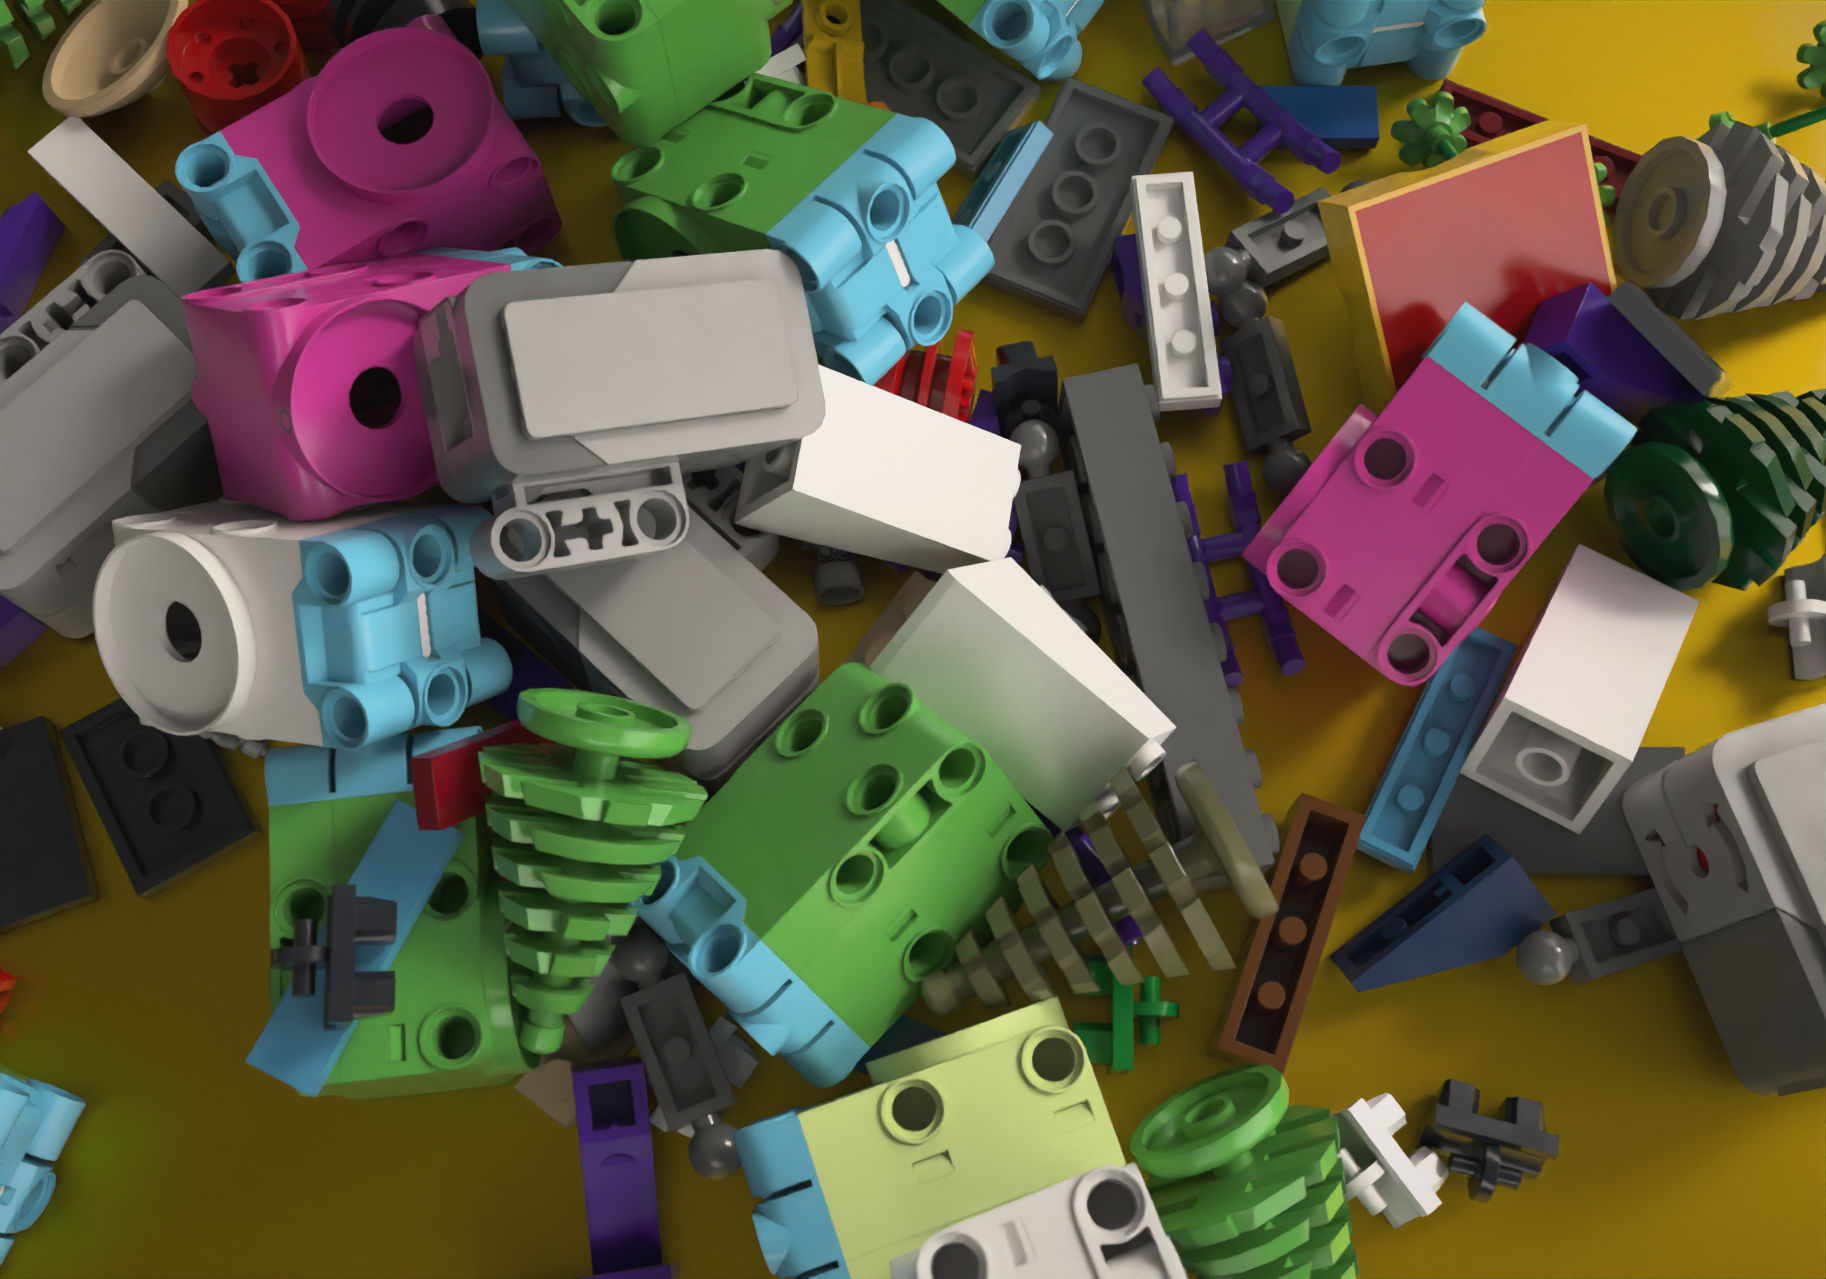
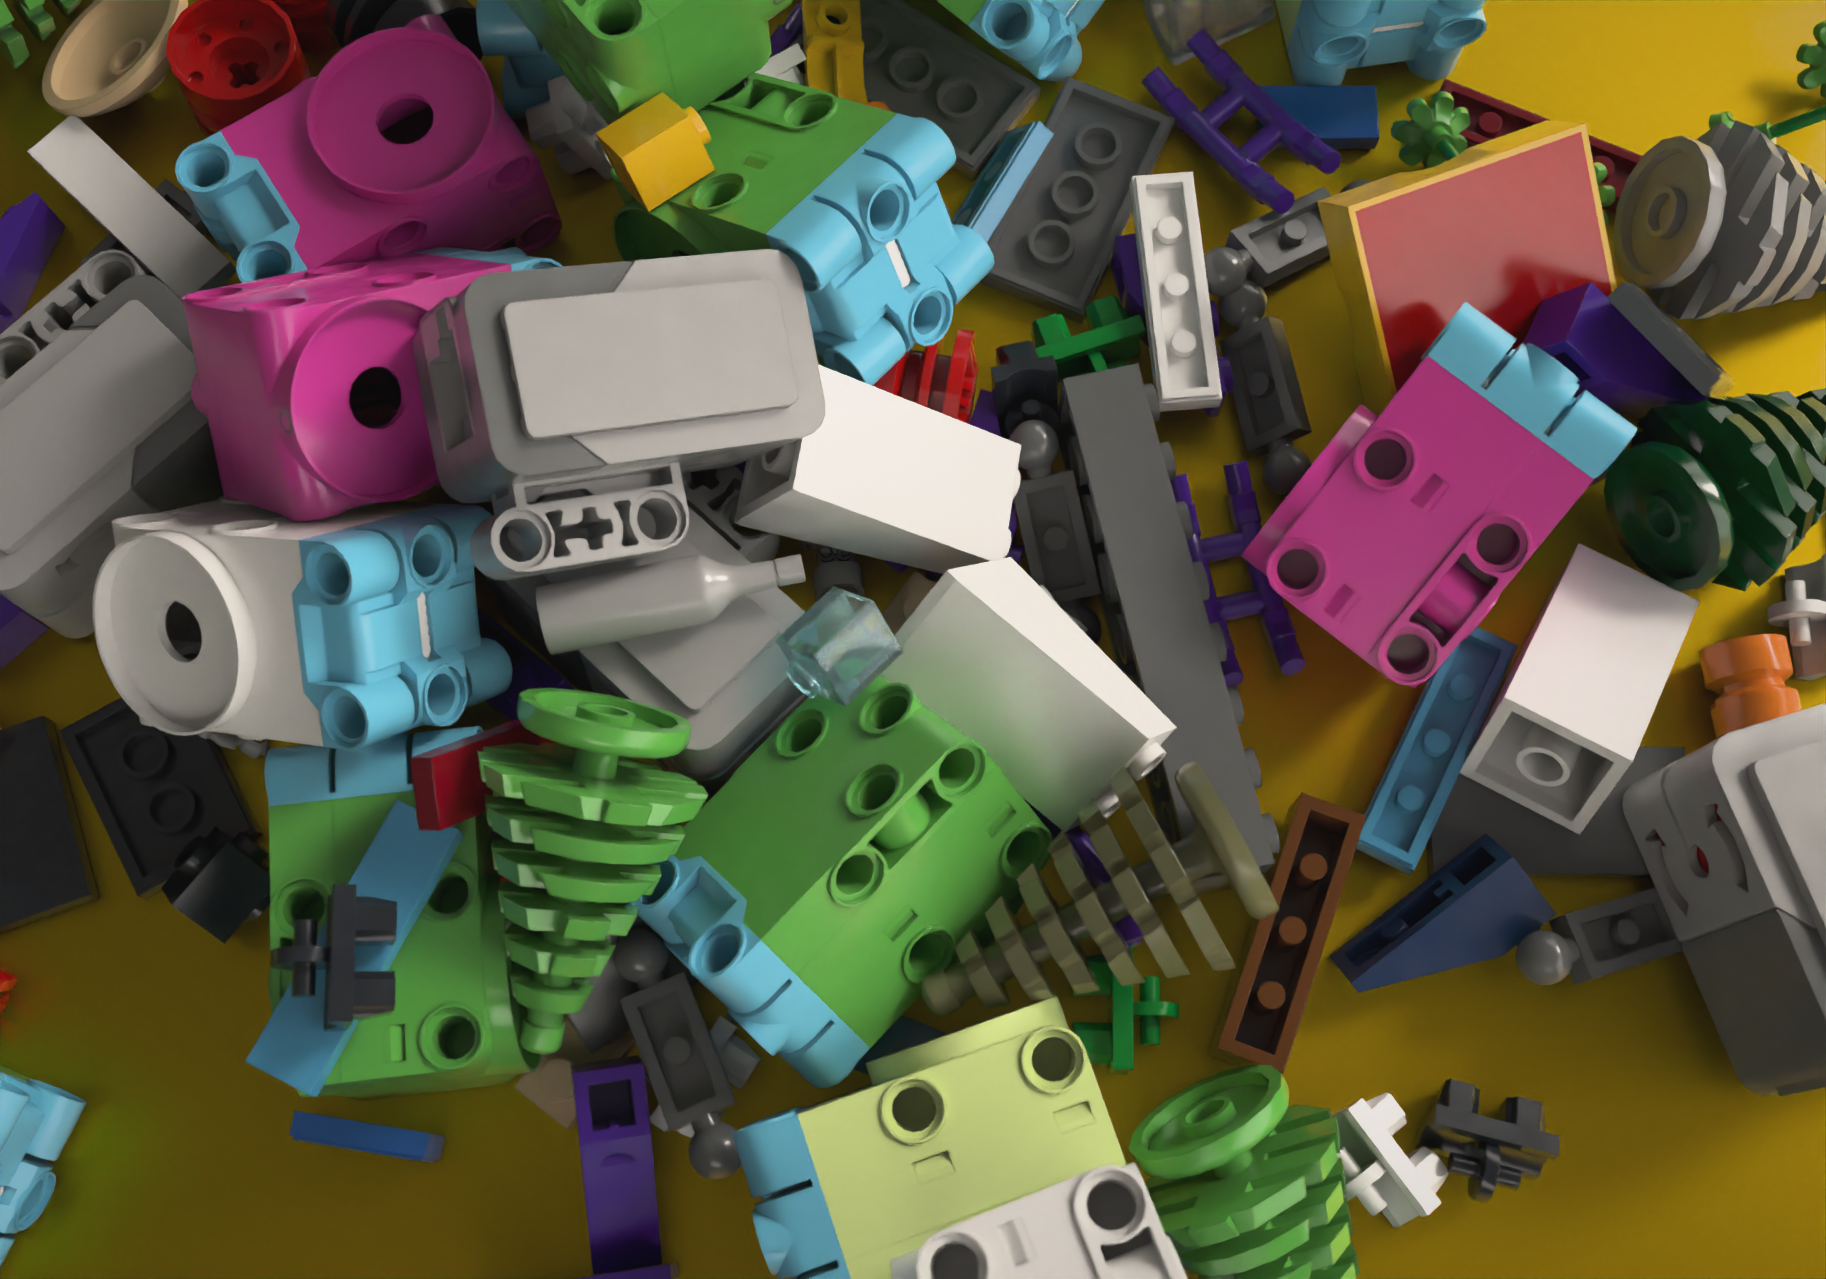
none -> black brick [161,826,270,944]
none -> blue tile [289,1111,445,1162]
none -> white hips [525,75,612,180]
none -> light grey piece [536,554,806,655]
none -> yellow brick [595,92,715,212]
none -> clear light blue brick [775,587,904,707]
none -> green hips [1031,295,1146,382]
none -> orange wheel [1699,634,1802,739]

